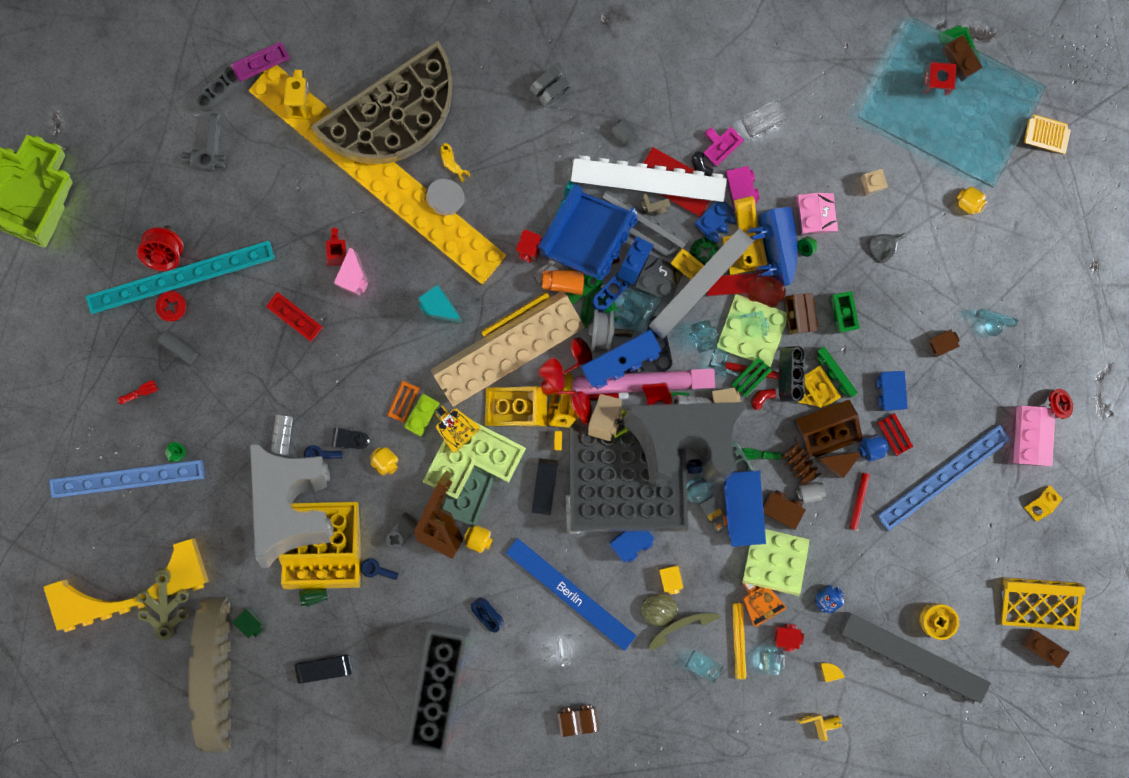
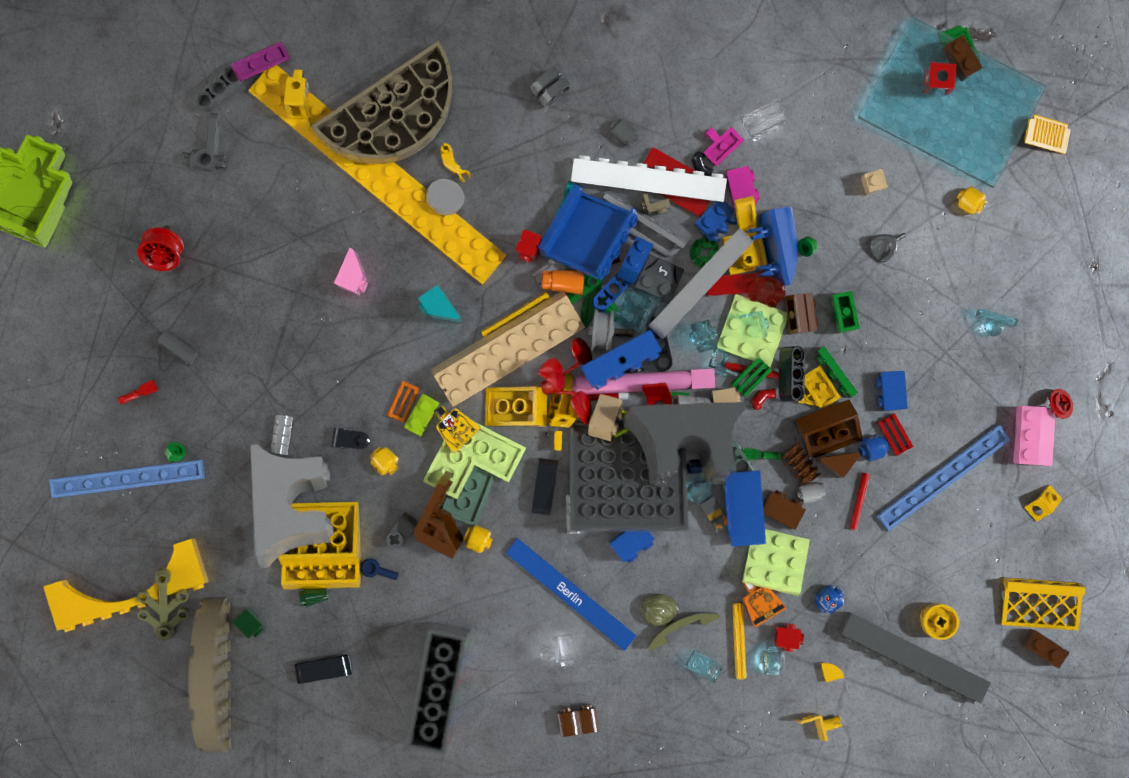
teal plate [85,241,276,315] -> none
red gear [155,291,187,322] -> none
red plate [266,292,324,342] -> none
dark blue plate [304,445,343,459] -> none
red brick [325,227,347,266] -> none
dark blue plate [471,598,504,633] -> none
yellow brick [659,565,683,595] -> none
yellow plate [670,248,704,280] -> none
bright pink slope [795,193,838,236] -> none
reddish brown brick [927,329,960,357] -> none

